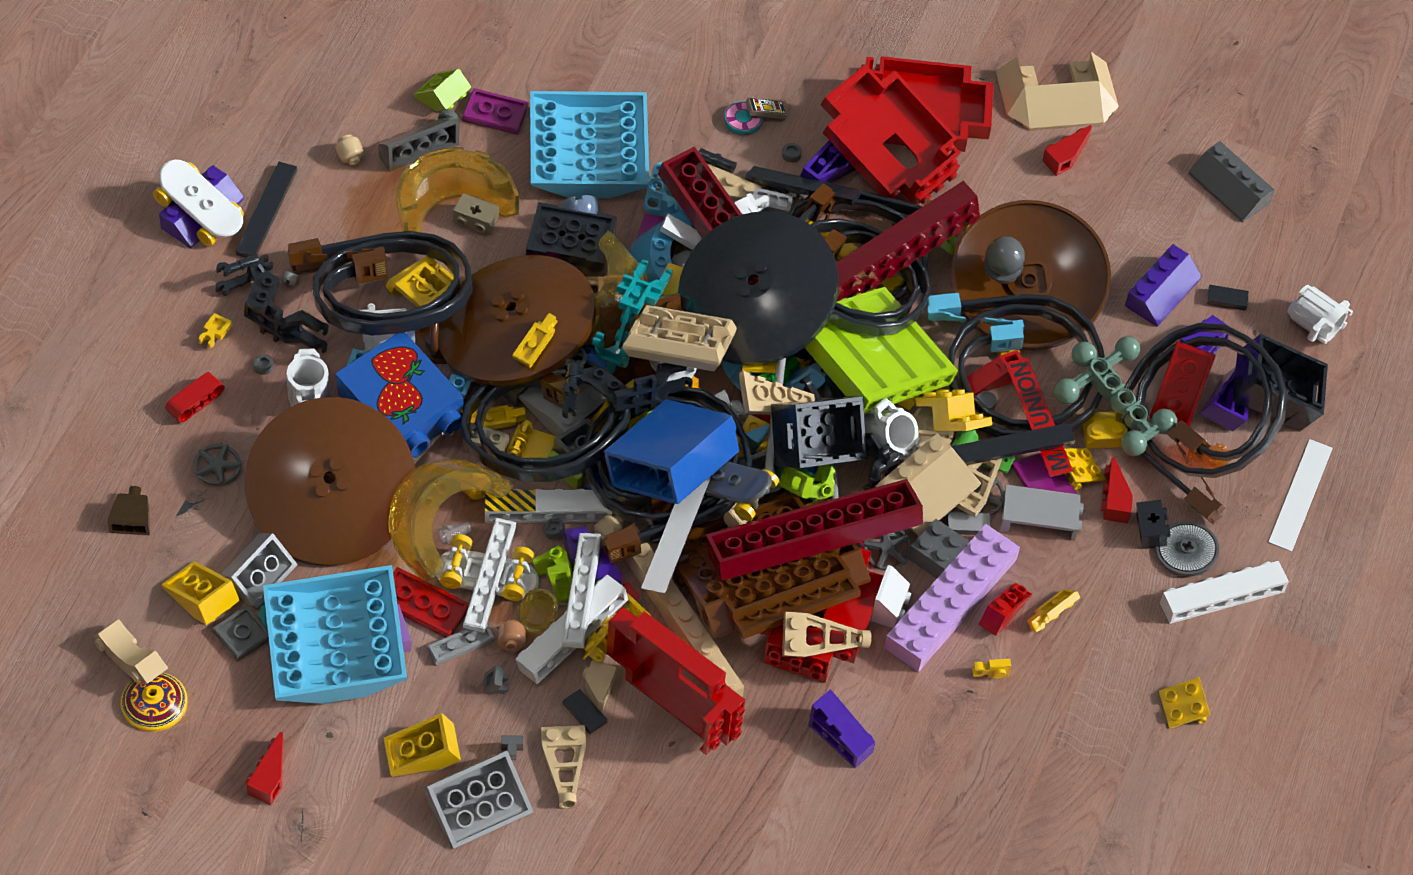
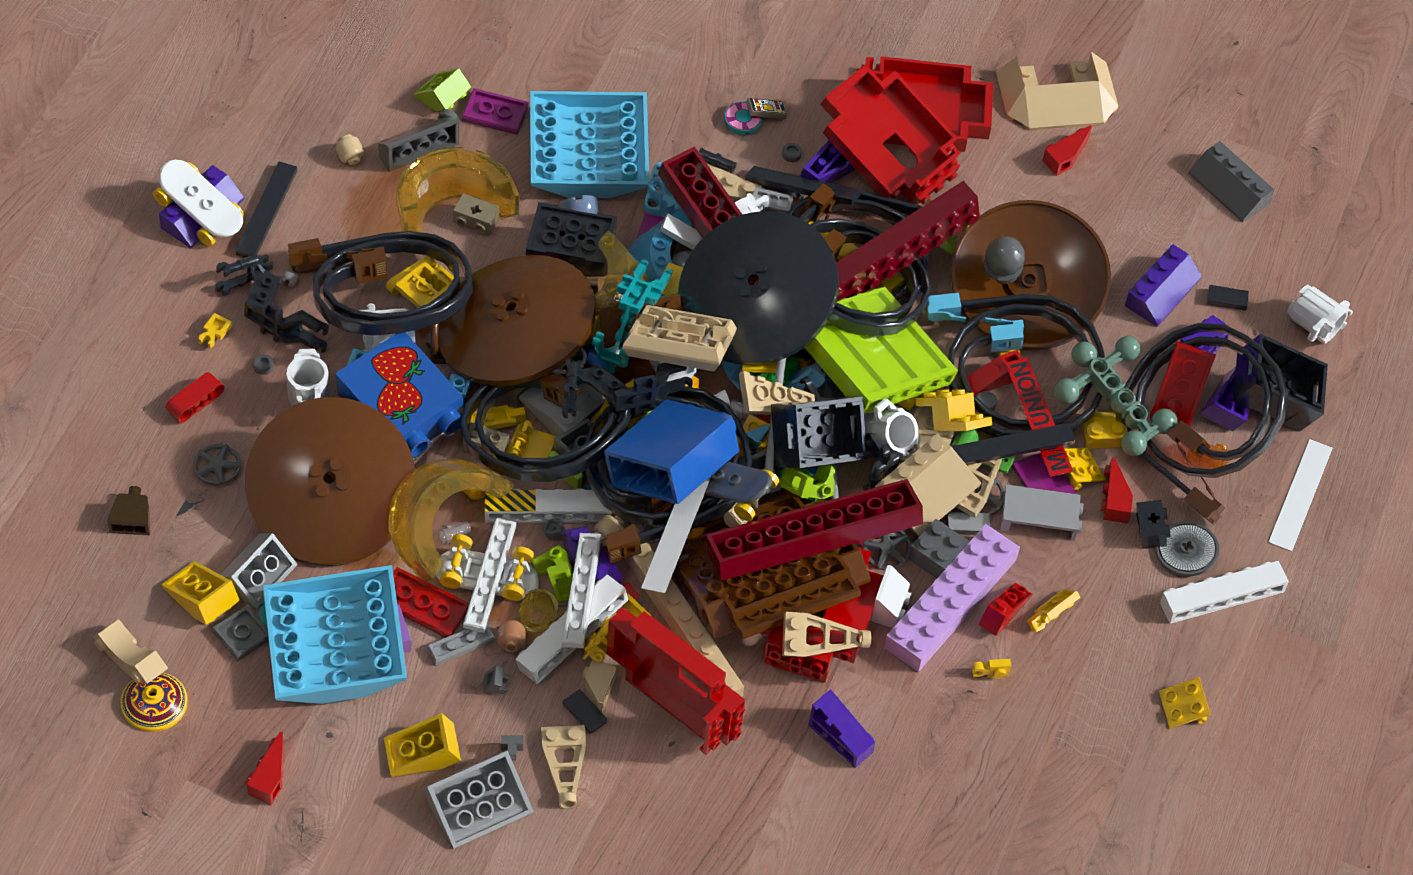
yellow hinge [512,313,557,368] -> none

